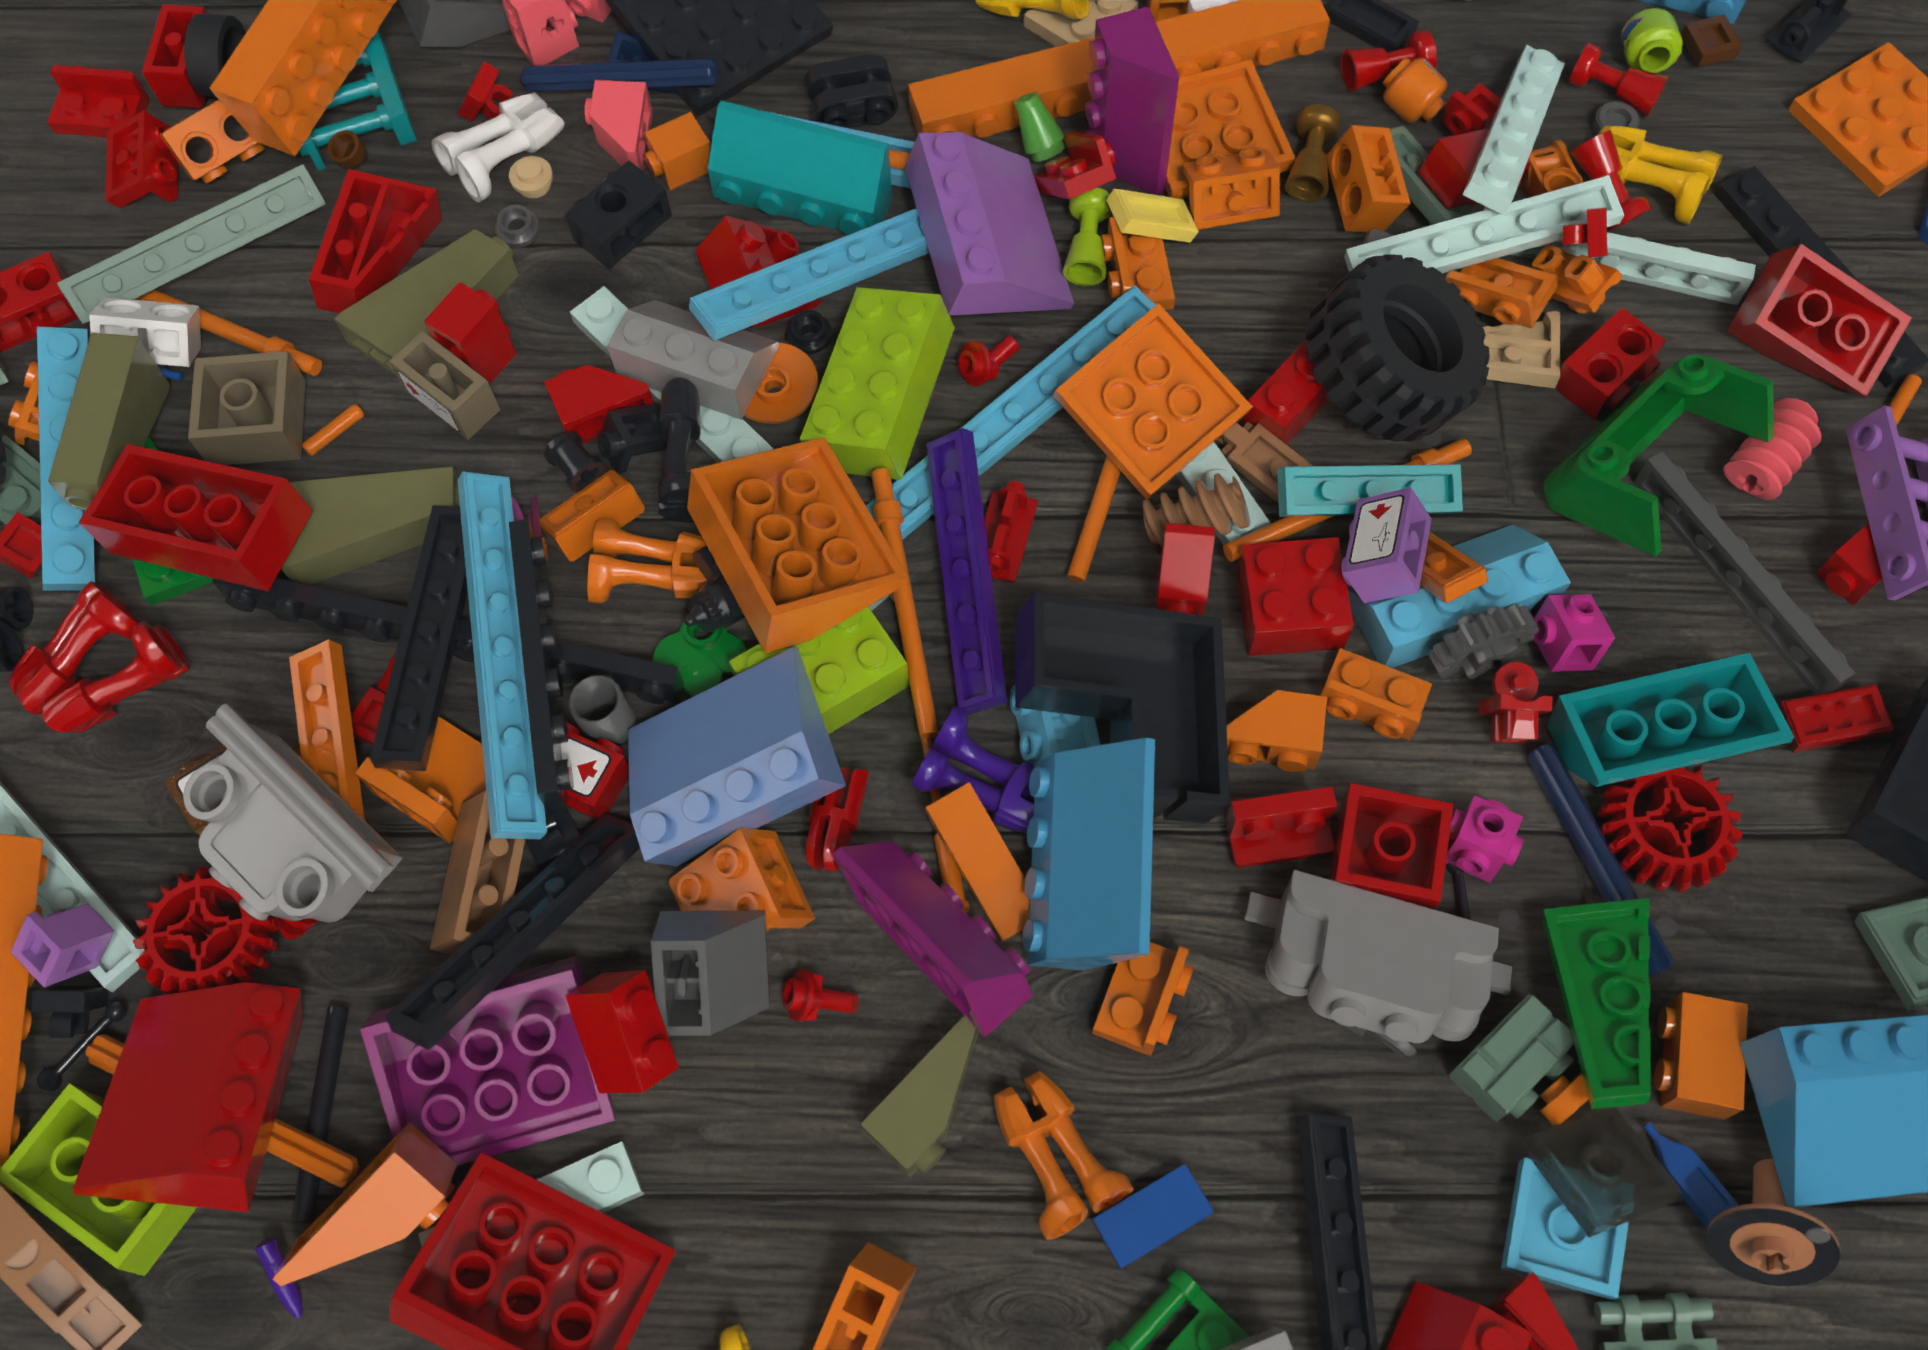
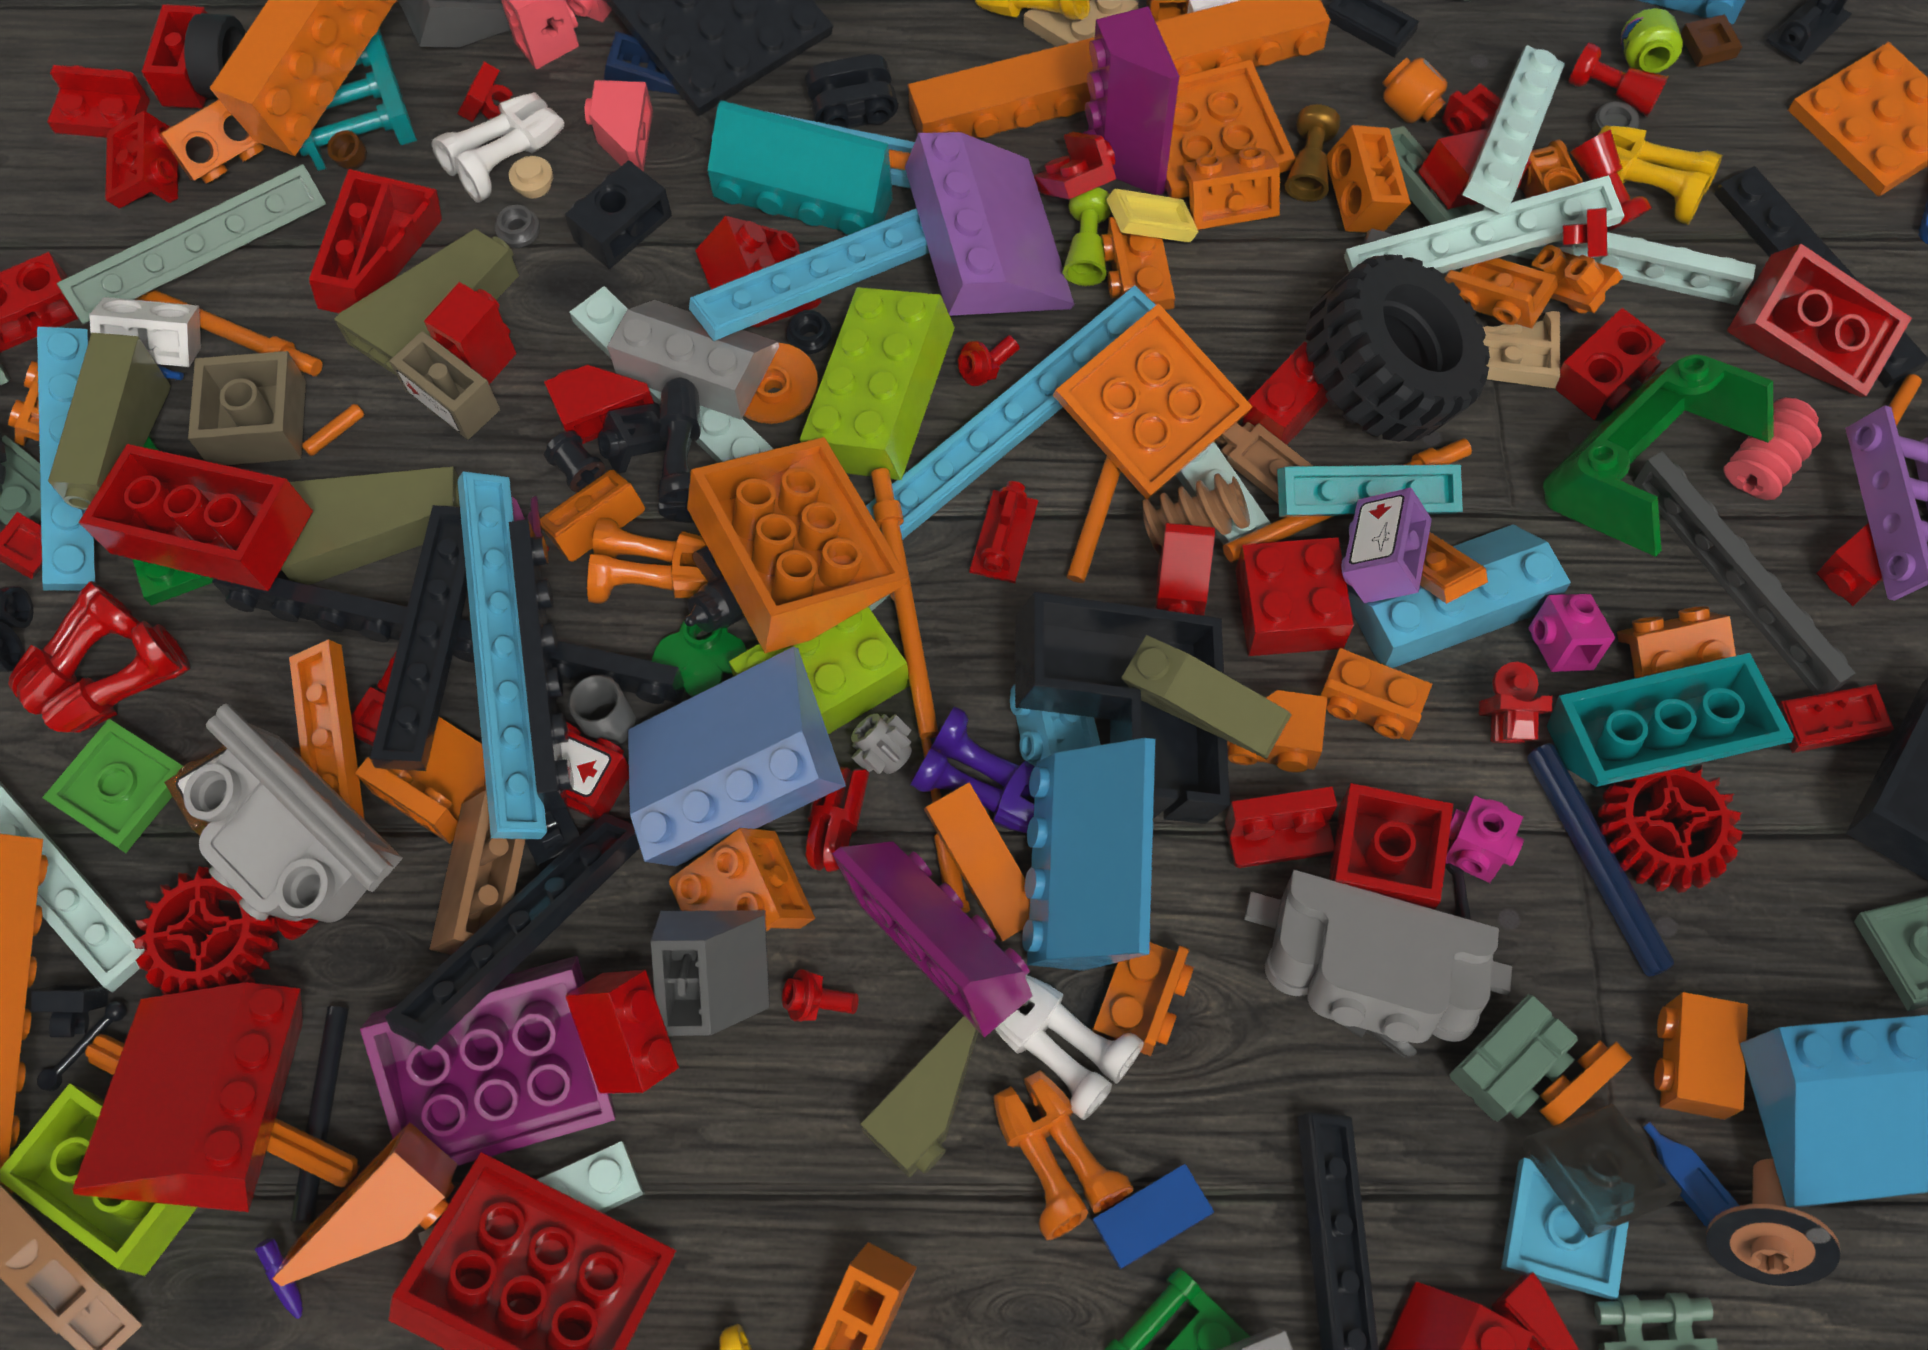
medium lavender brick [11,903,114,987] -> none
dark blue axle [520,58,719,92] -> none
orange brick [643,112,711,190] -> none
dark purple tile [926,428,1007,715] -> none
bright green cone [1014,92,1065,162] -> none
red piece [1340,30,1437,92] -> none
dark grey gear [1429,604,1539,680] -> none
green wing [1542,898,1651,1109] -> none
none -> bright green plate [42,719,189,853]
none -> light grey gear [851,714,912,774]
none -> white piece [995,975,1144,1120]
none -> olive slope [1122,635,1291,759]
none -> orange bracket [1617,606,1736,678]

